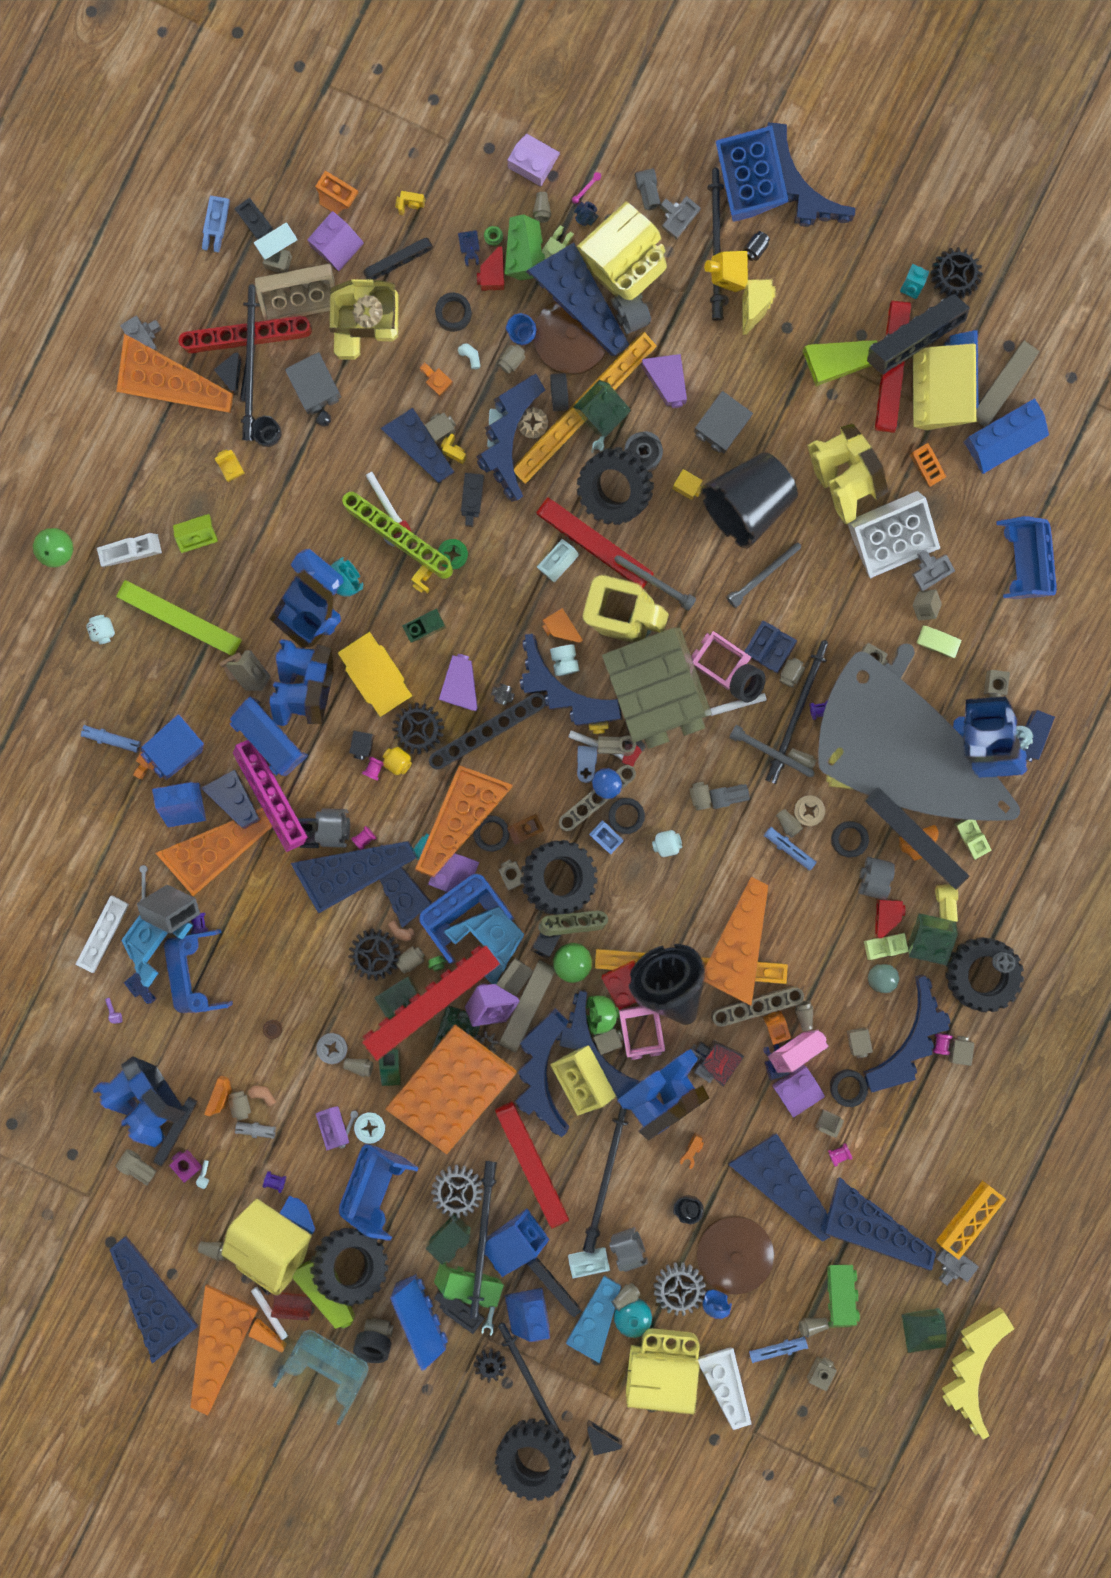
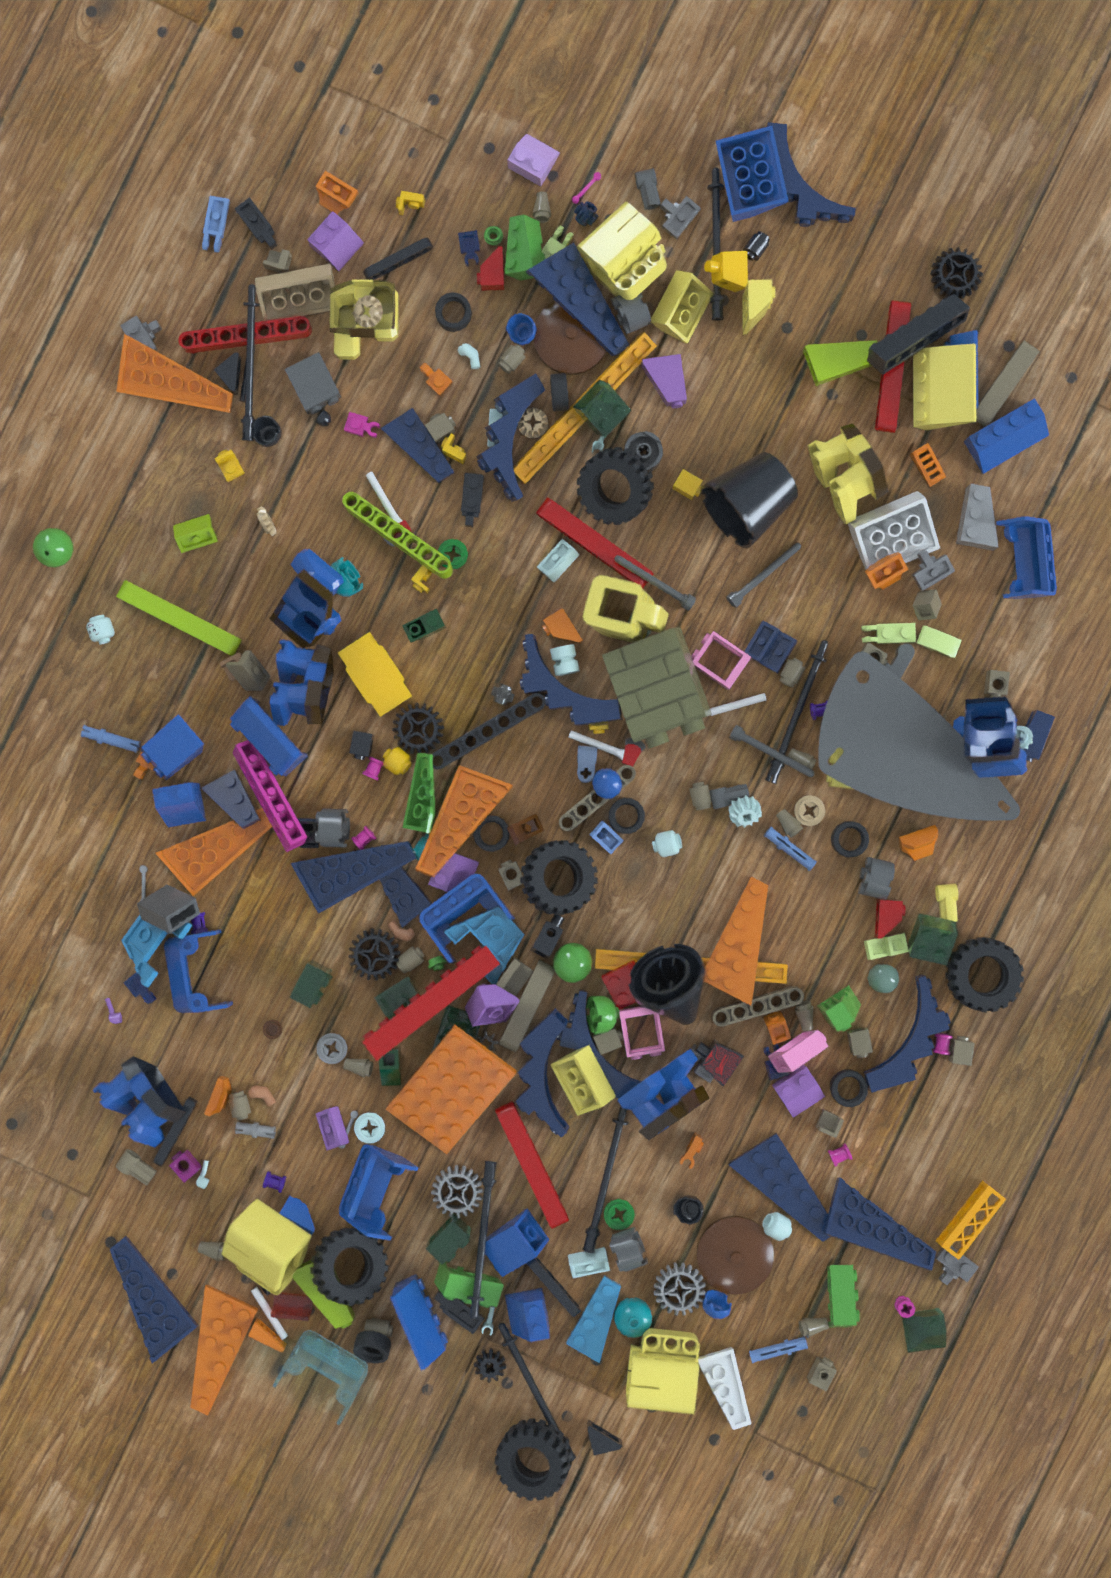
white plate [76,896,129,973] -> none
white slope [97,533,162,567] -> none
light aqua slope [254,223,297,260] -> none
medium lavender slope [439,654,478,712] -> none
olive beam [538,911,608,936] -> none
dark tan piece [598,736,636,756] -> none
dark tan cone [611,1283,641,1311] -> none
dark grey brick [694,391,753,454] -> none
black tyre [730,664,766,703] -> none
black beam [865,787,970,890] -> none
teal bracket [900,264,929,299] -> none
light yellow arch [942,1307,1014,1440] -> none
yellowish green slope [954,819,992,859] -> none
dark grey wheel [992,952,1015,973] -> none
none -> tan gear [256,506,276,536]
none -> clear green brick [289,960,333,1008]
none -> dark pink plate [344,412,380,438]
none -> bright green wedge [402,753,436,833]
none -> green gear [604,1198,635,1230]
none -> light yellow slope [651,270,713,344]
none -> light aqua gear [728,795,762,828]
none -> light aqua head [762,1212,792,1241]
none -> bright green wedge [817,985,861,1032]
none -> yellowish green hinge [862,623,916,644]
none -> orange slope [865,552,908,590]
none -> dark pink bush [894,1296,915,1318]
none -> light grey wedge [956,484,998,551]

